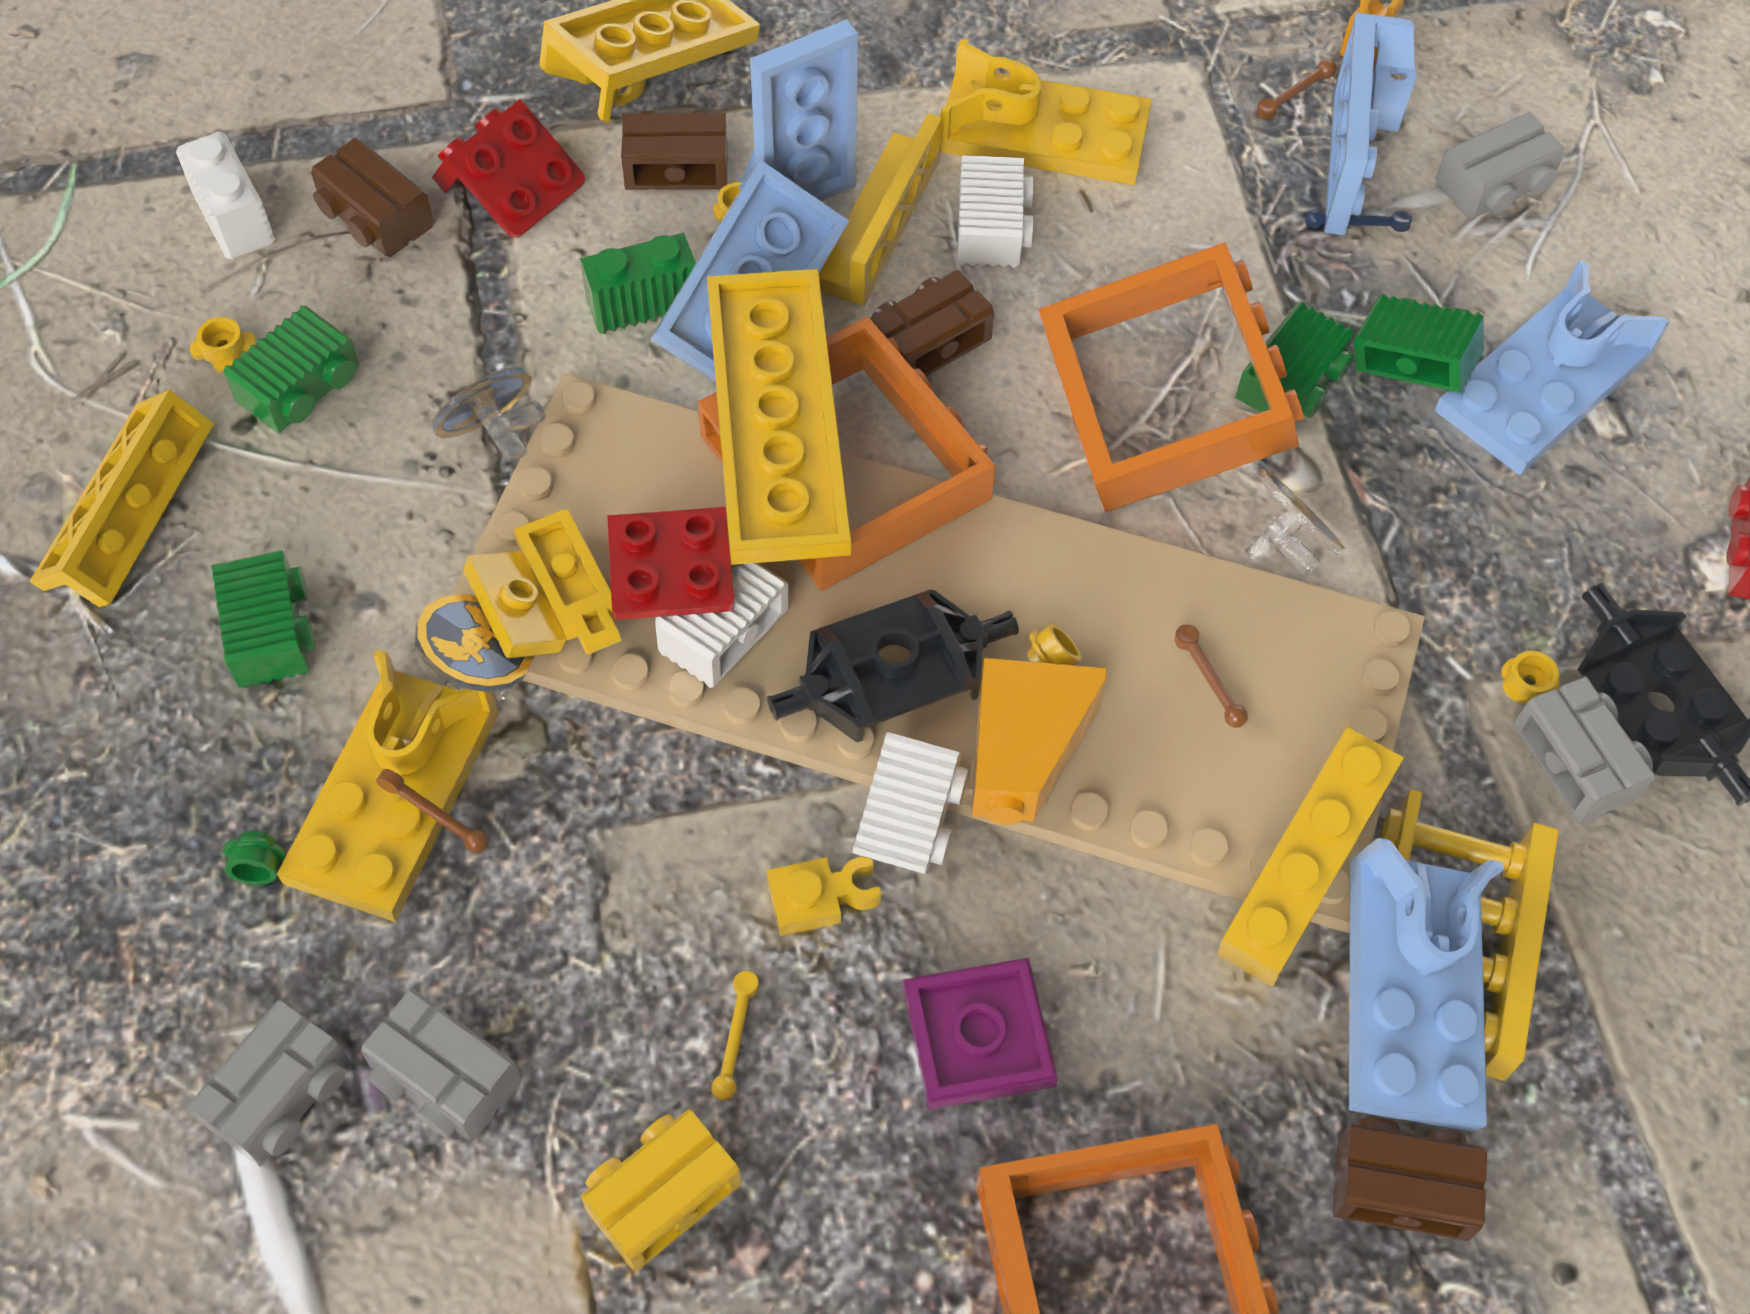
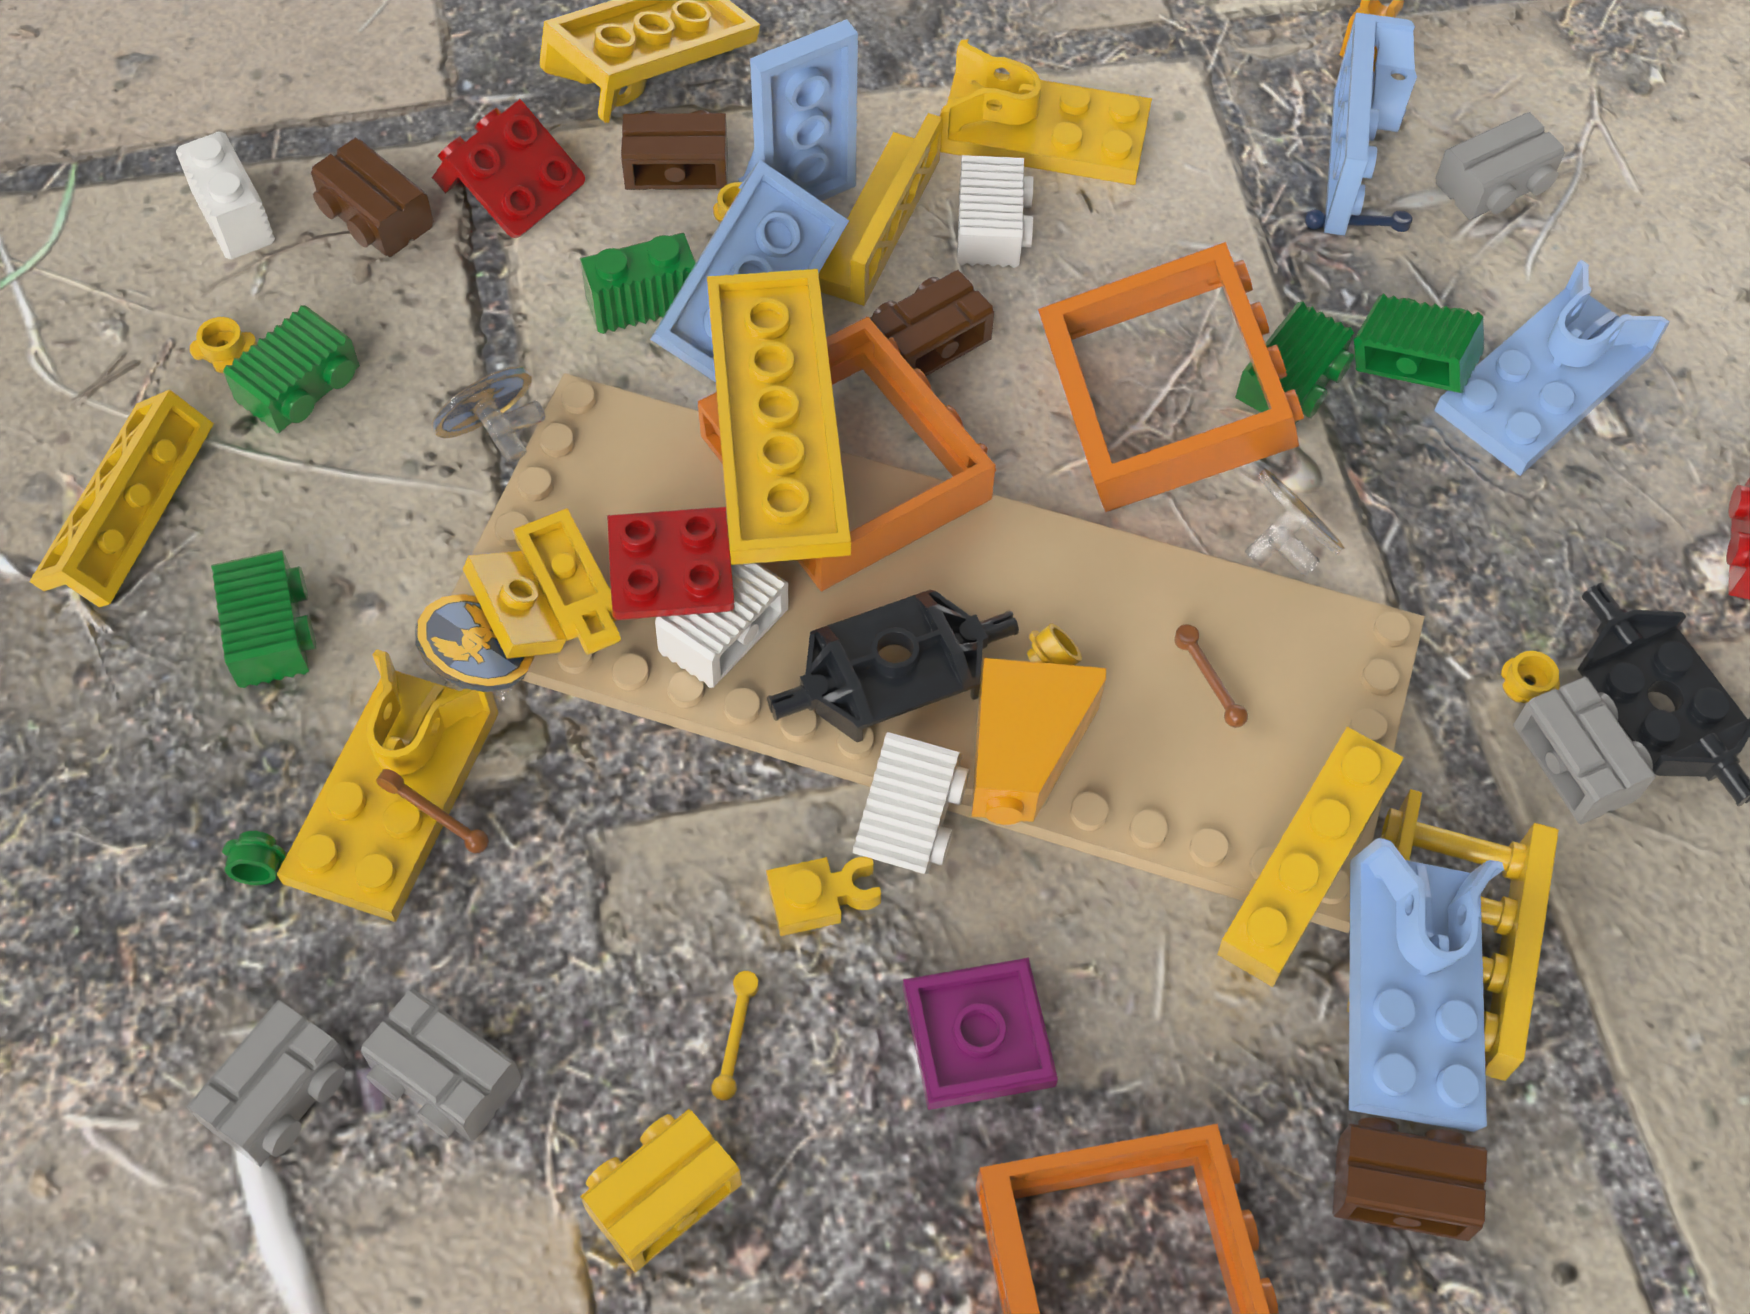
dark orange hinge [1256,59,1336,120] -> none

